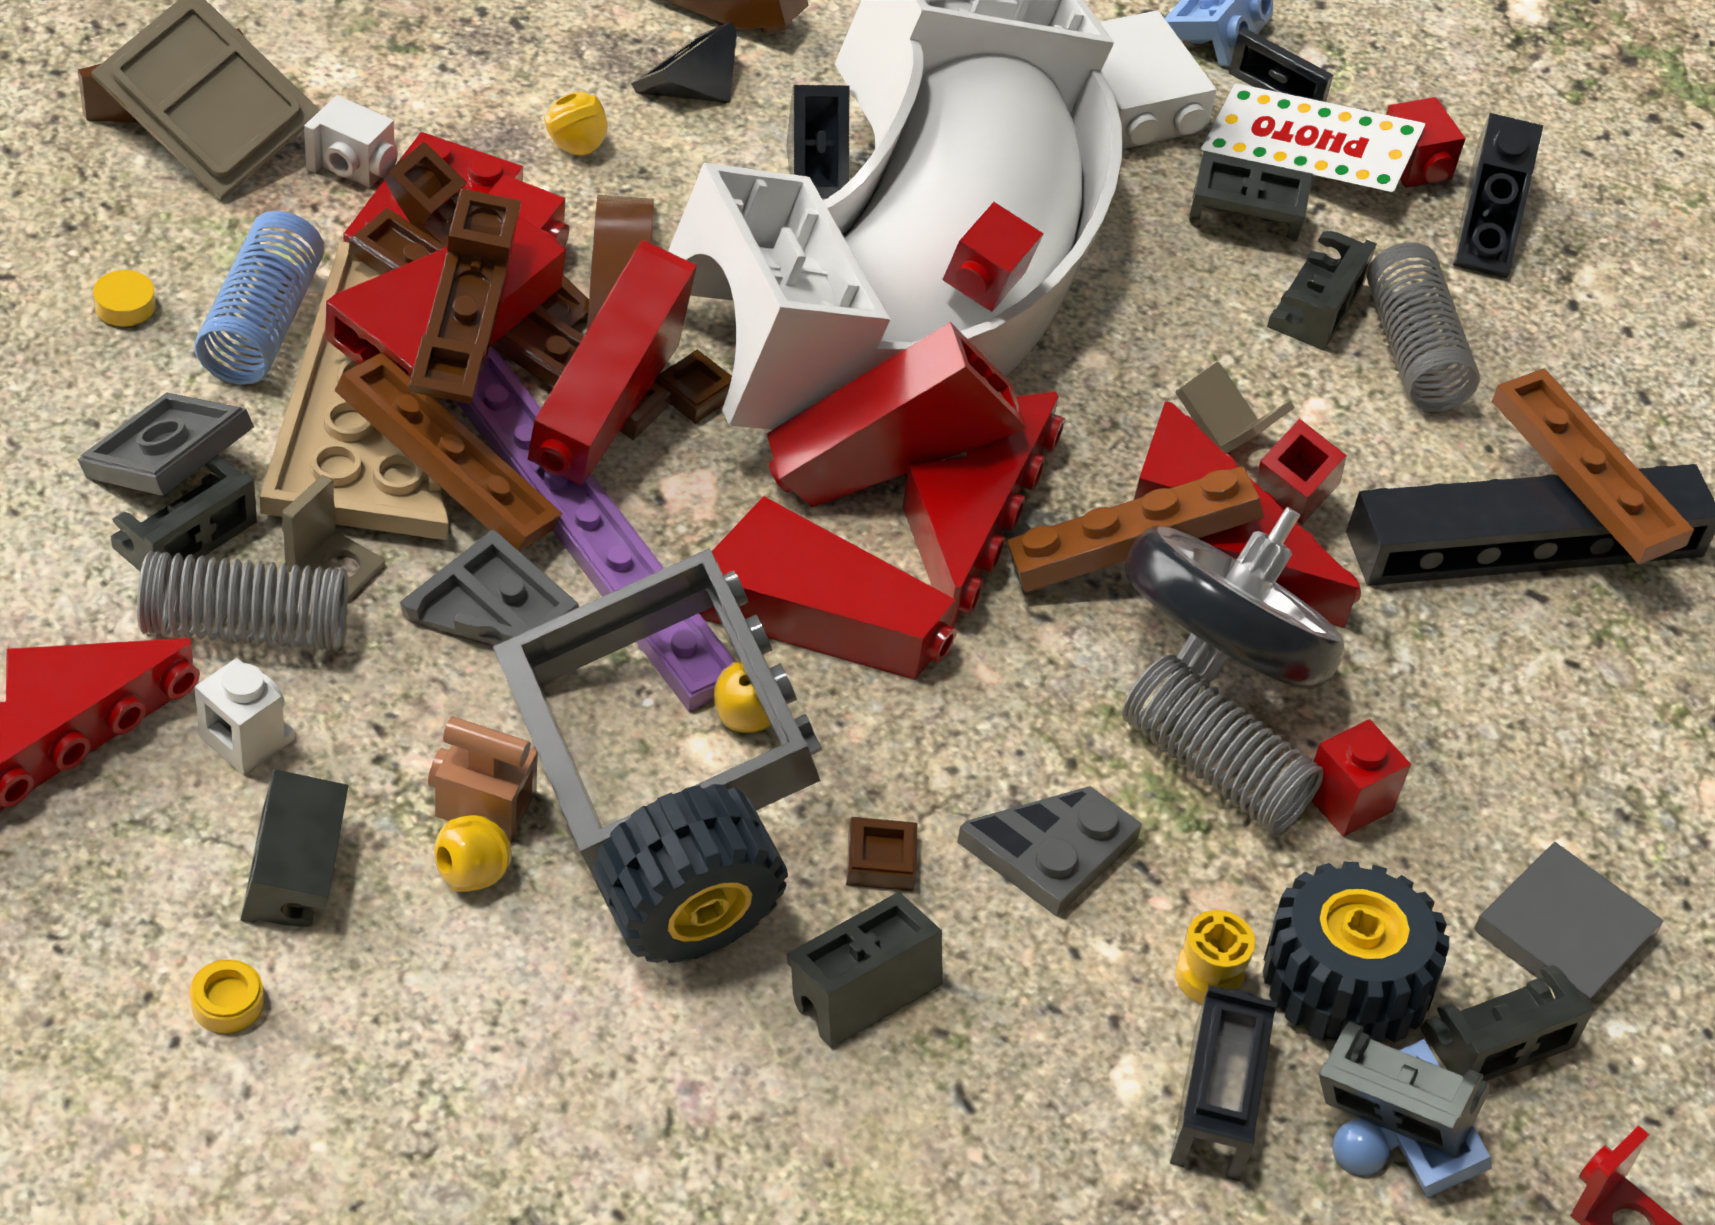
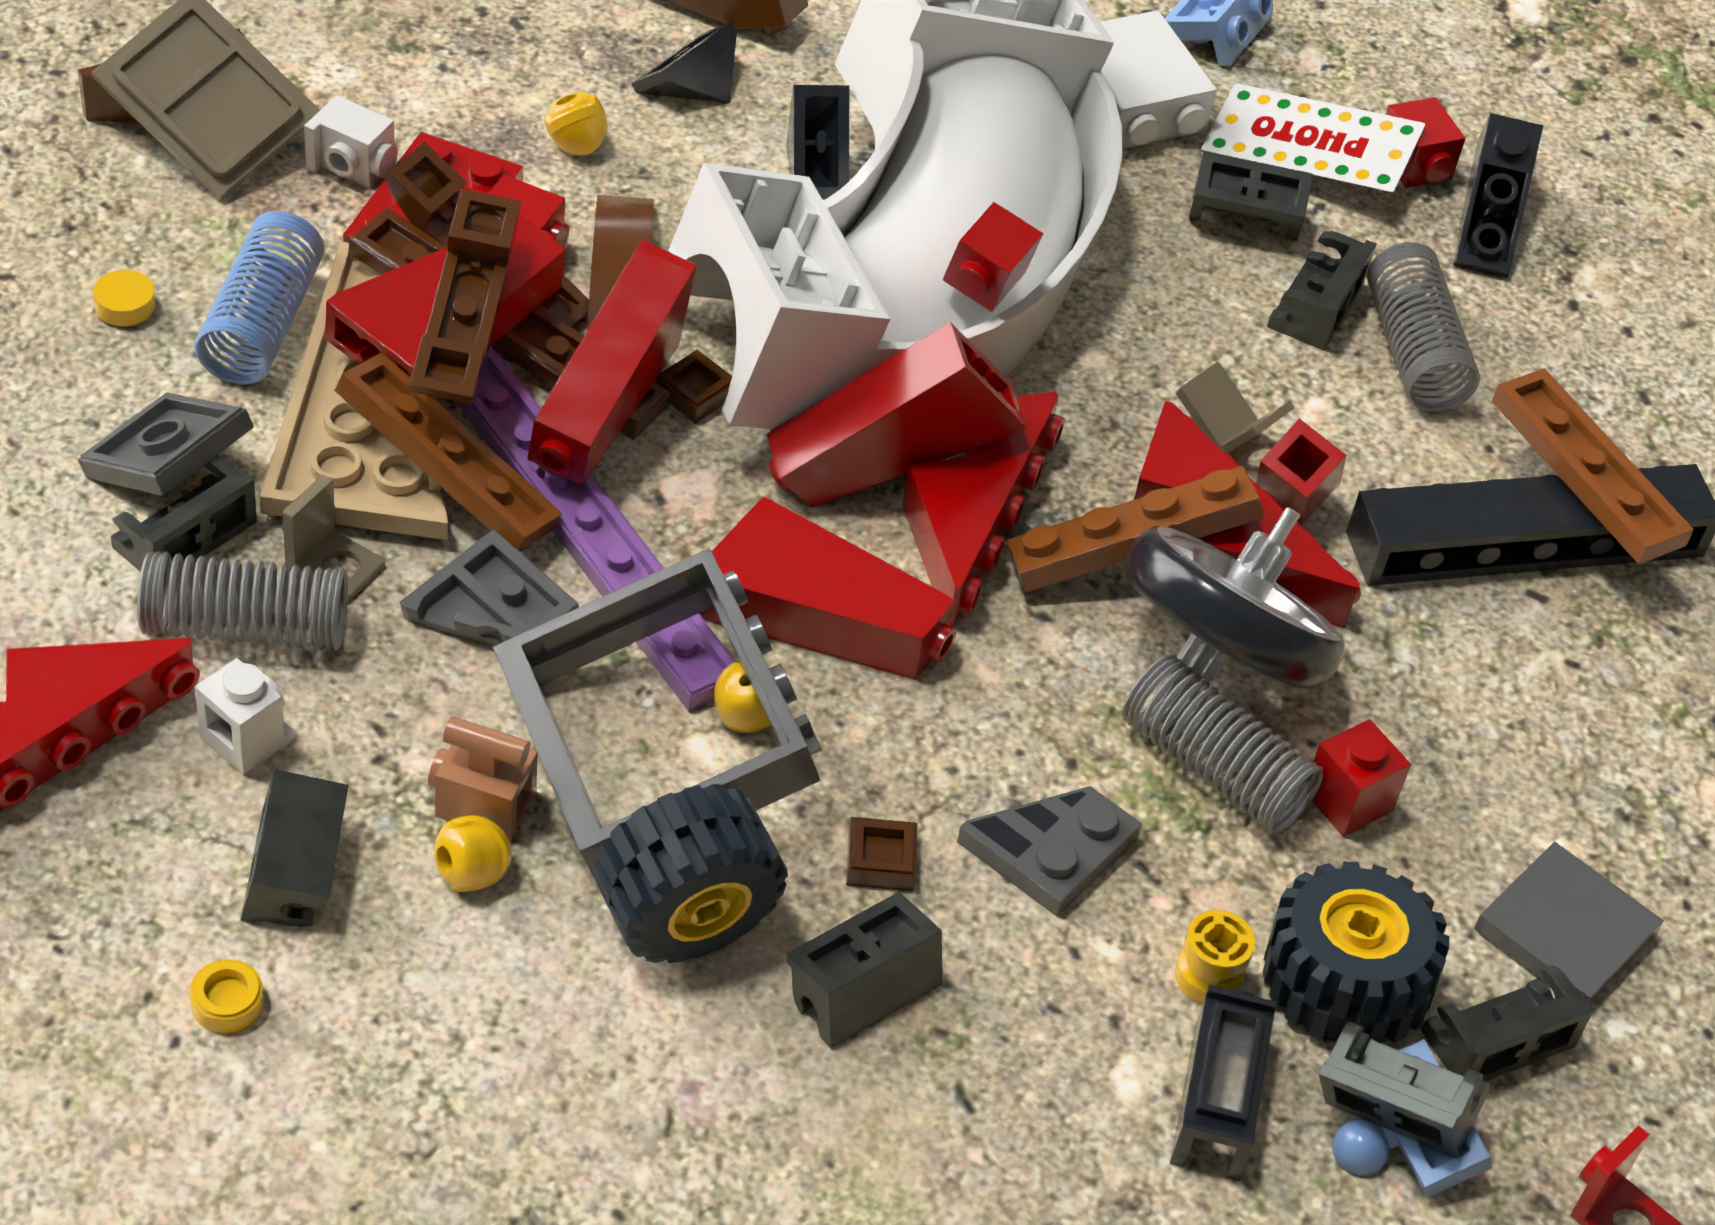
black slope [1228,27,1334,102] -> none

